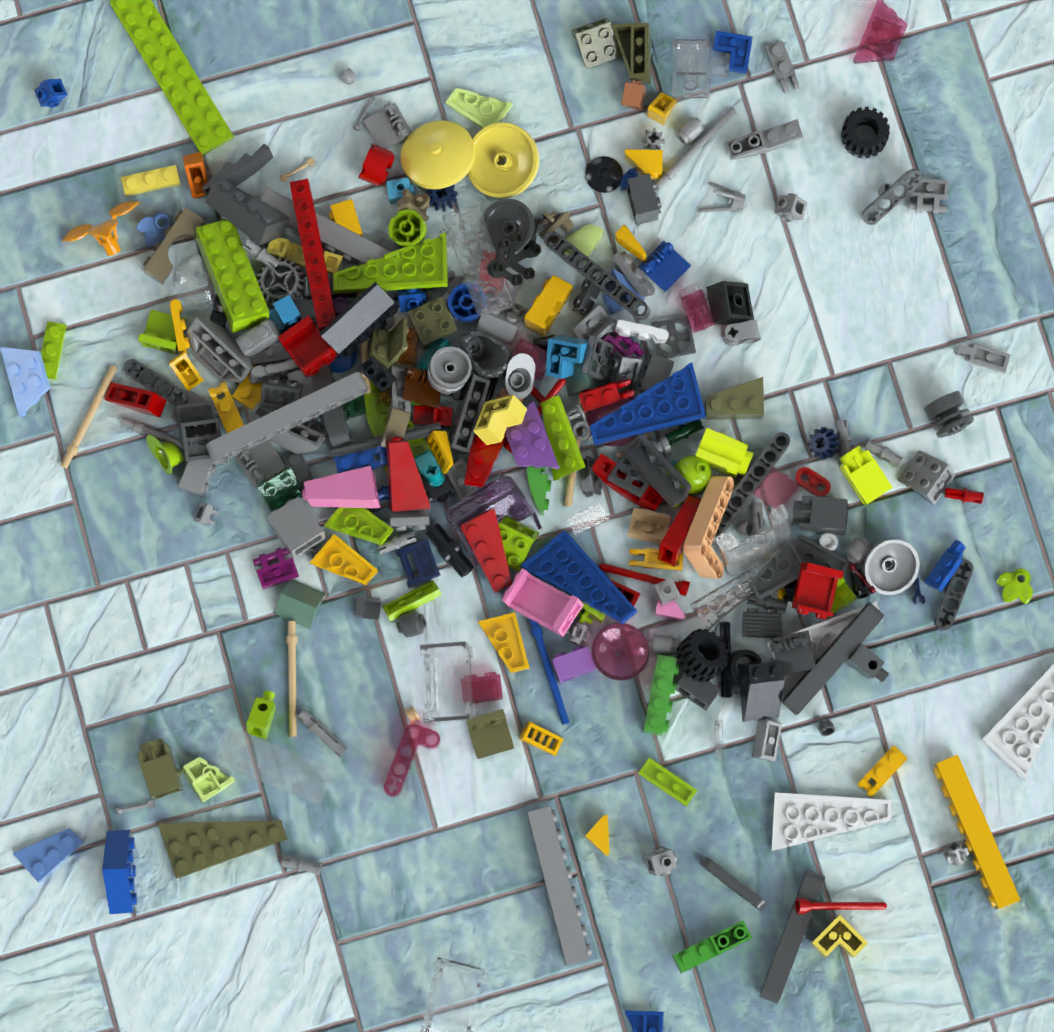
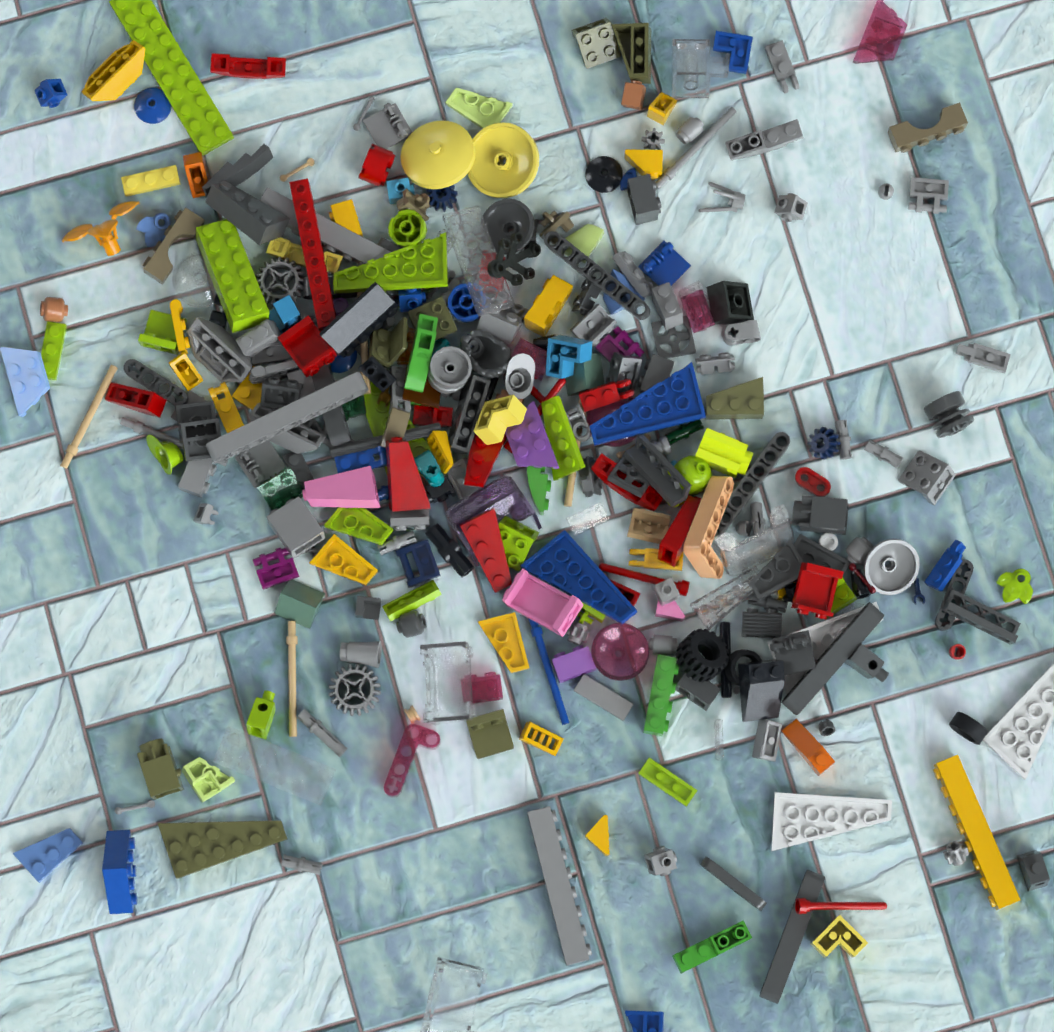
light grey pin [242,238,280,270] -> none
light grey hinge [340,68,356,85] -> none
dark grey piece [582,335,613,382] -> none
white hinge [614,320,669,345] -> none
yellow slope [615,224,647,263] -> none
clear pink piece [754,467,799,512] -> none
neon yellow piece [839,445,893,505] -> none
black tyre [841,107,890,158] -> none
yellow plate [857,745,908,798] -> none
dark grey beam [862,169,923,225] -> none
red axle [944,488,984,504] -> none
none -> nougat head [40,297,68,322]
none -> yellow wedge [82,40,145,101]
none -> blue dish [134,88,172,124]
none -> red slope [210,53,286,79]
none -> light grey gear [329,664,381,716]
none -> light grey plant [339,641,382,668]
none -> bright green slope [404,314,438,393]
none -> light grey tile [574,674,633,721]
none -> light grey brick [651,282,683,330]
none -> light grey hinge [695,352,735,375]
none -> orange slope [781,719,835,776]
none -> dark tan arch [888,102,968,153]
none -> dark grey fence [942,589,1021,644]
none -> red hinge [949,644,966,660]
none -> black tyre [949,712,988,745]
none -> dark grey torso [1017,850,1050,892]

